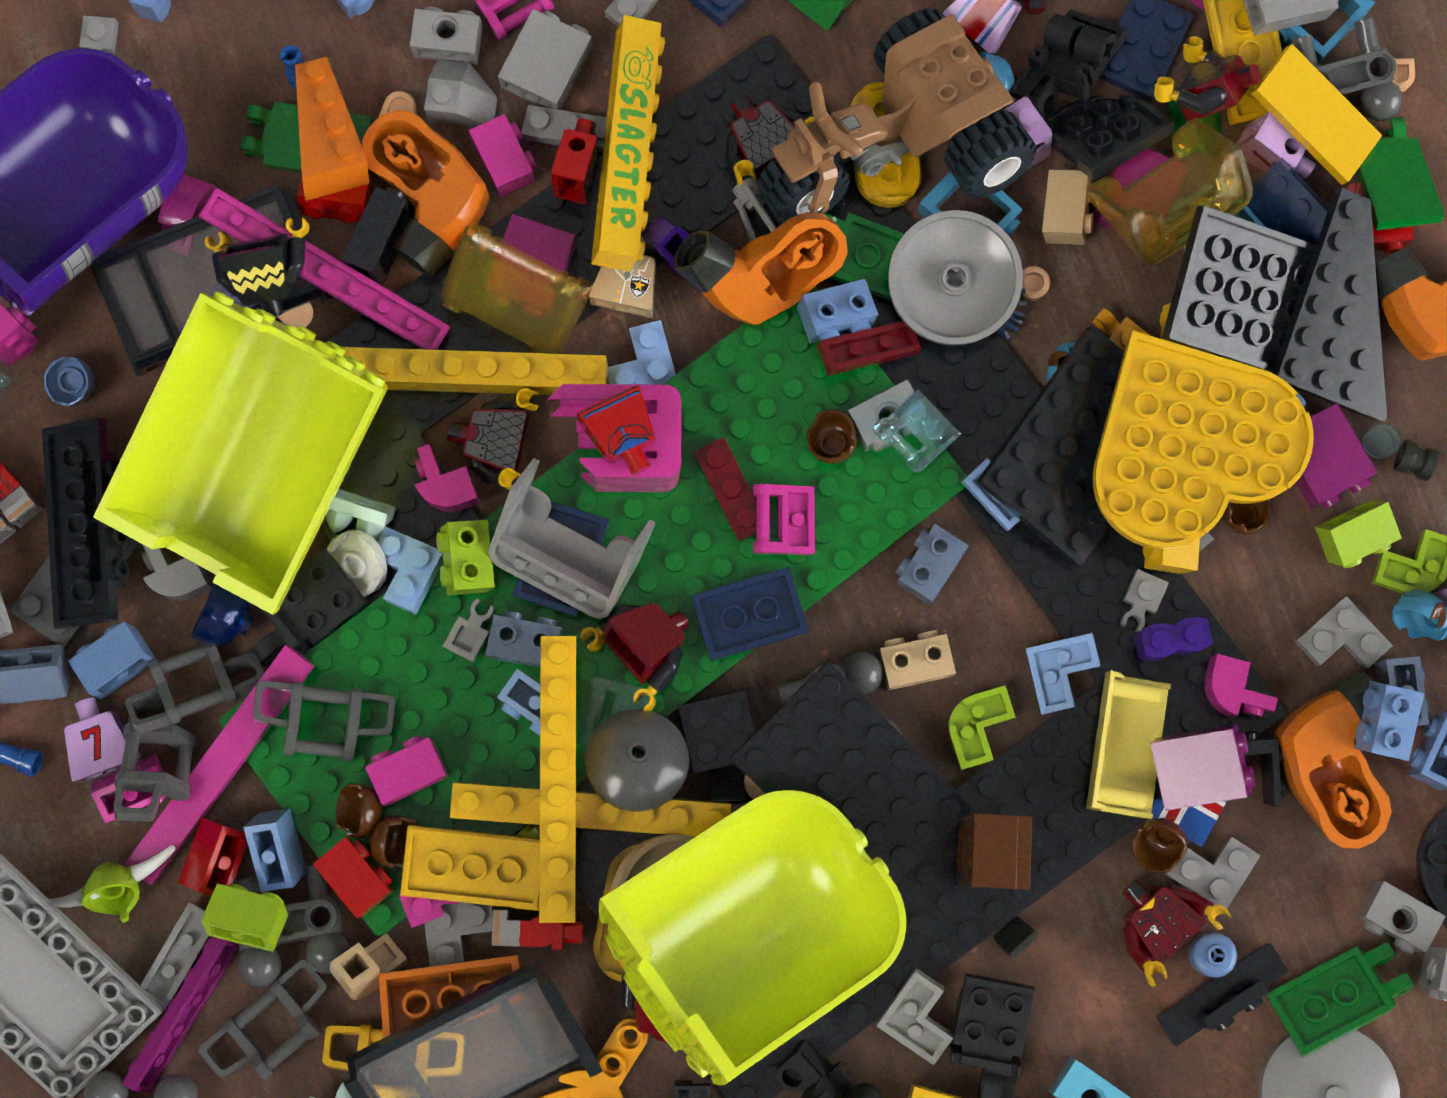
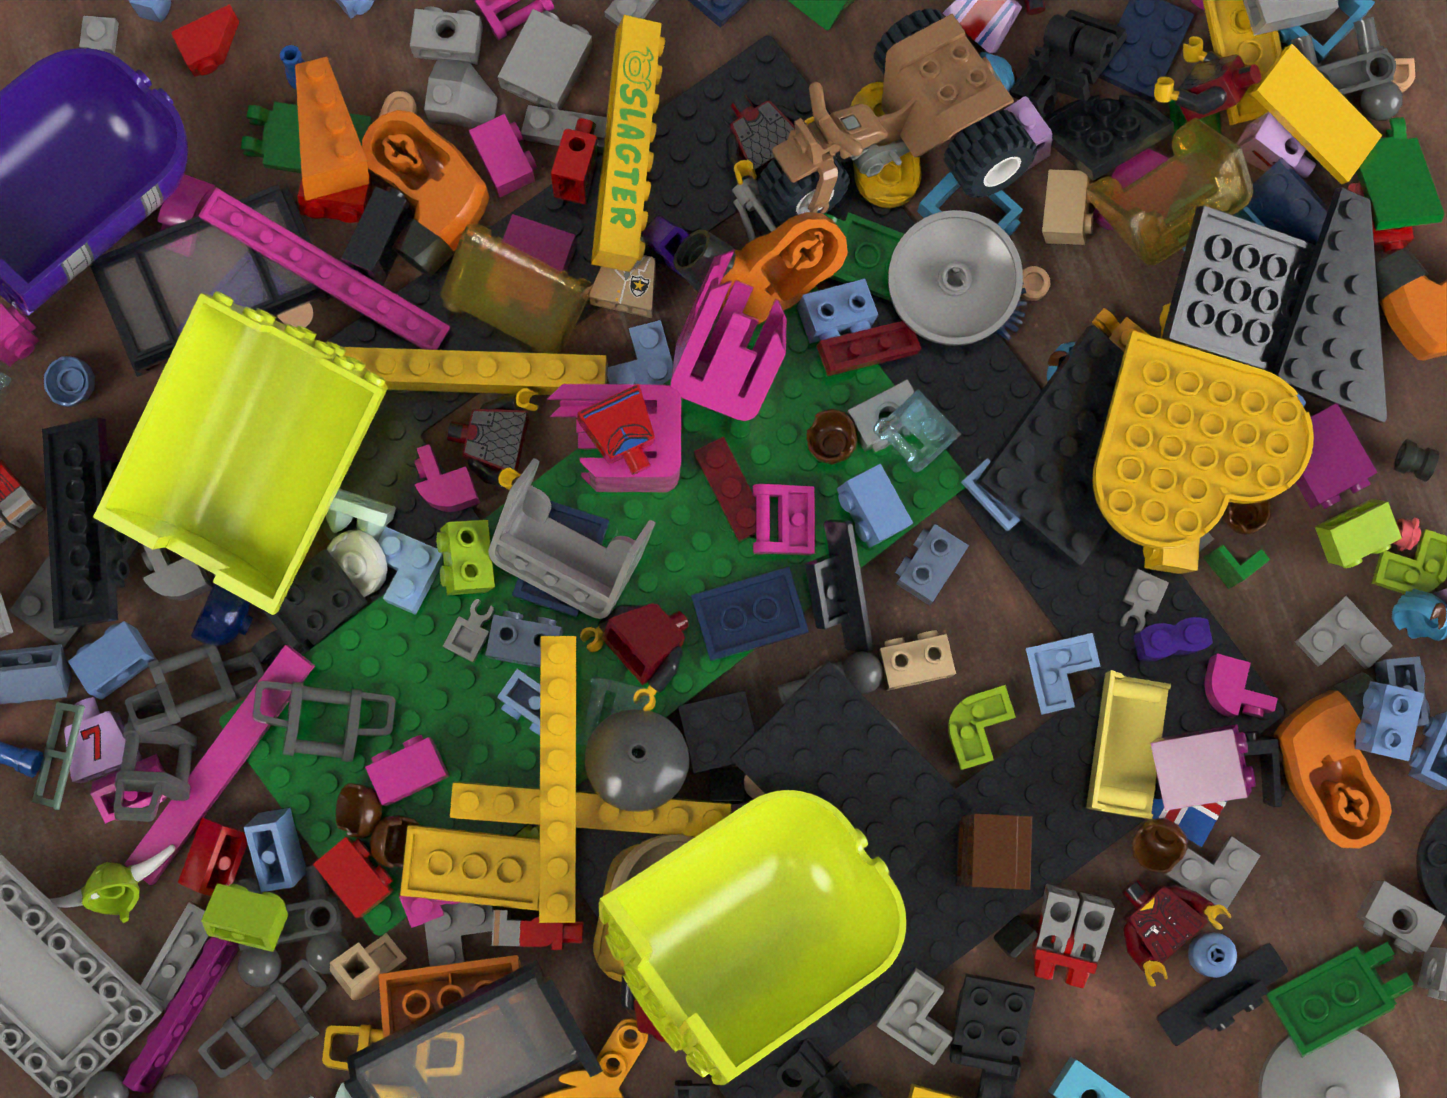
black torso [205,218,310,317] -> none
clear light blue tile [1363,424,1400,459] -> none
none -> sand green window [32,702,85,810]
none -> red slope [171,4,239,77]
none -> dark pink piece [671,249,787,421]
none -> black bracket [805,519,873,653]
none -> medium blue brick [837,464,913,548]
none -> light grey hips [1031,884,1115,988]
none -> green panel [1204,545,1270,589]
none -> coral plate [1392,517,1421,552]

